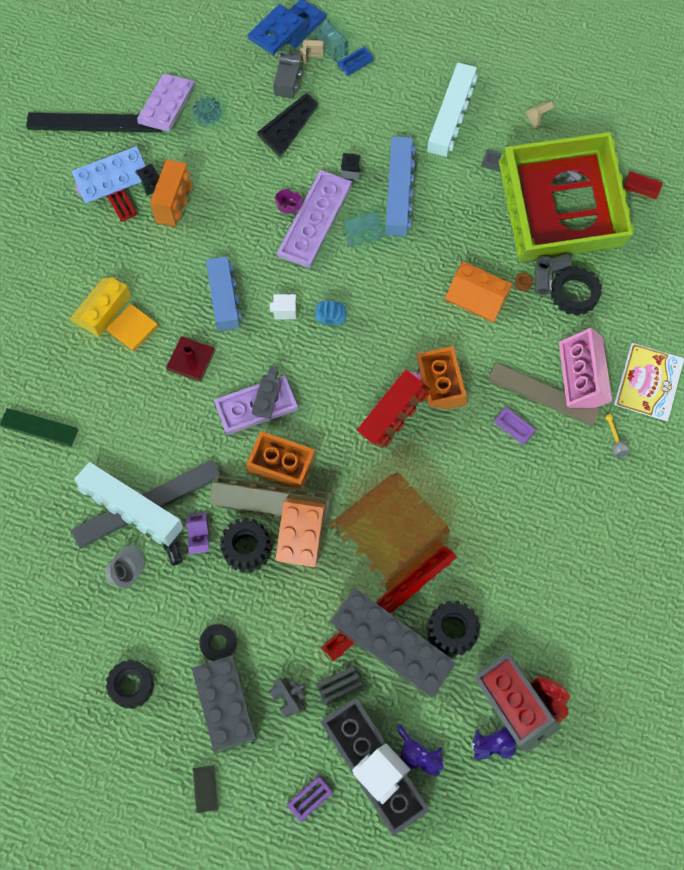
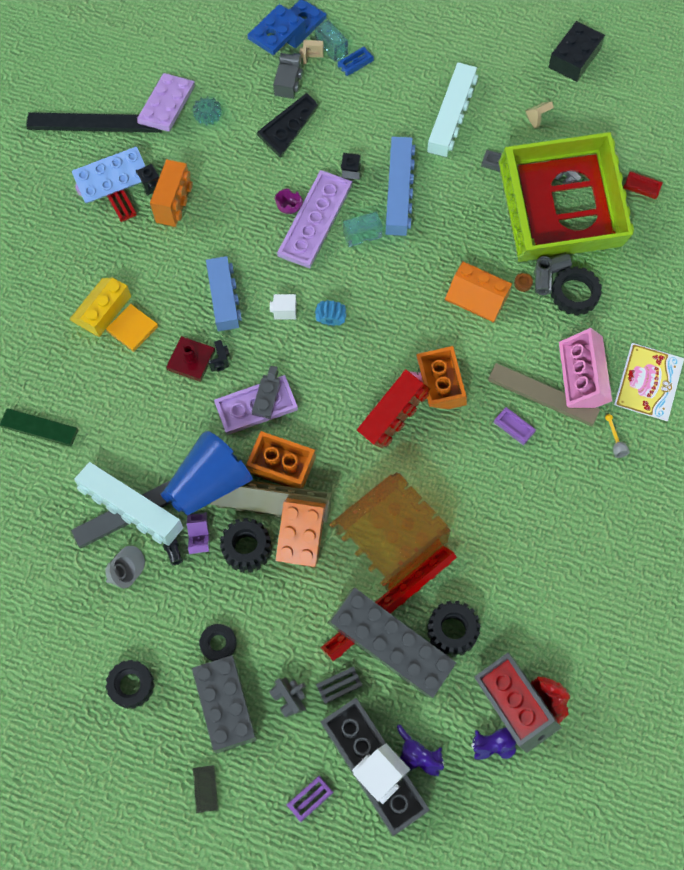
none -> blue cone [160,431,253,515]
none -> black bracket [208,340,230,372]
none -> black brick [548,21,605,82]

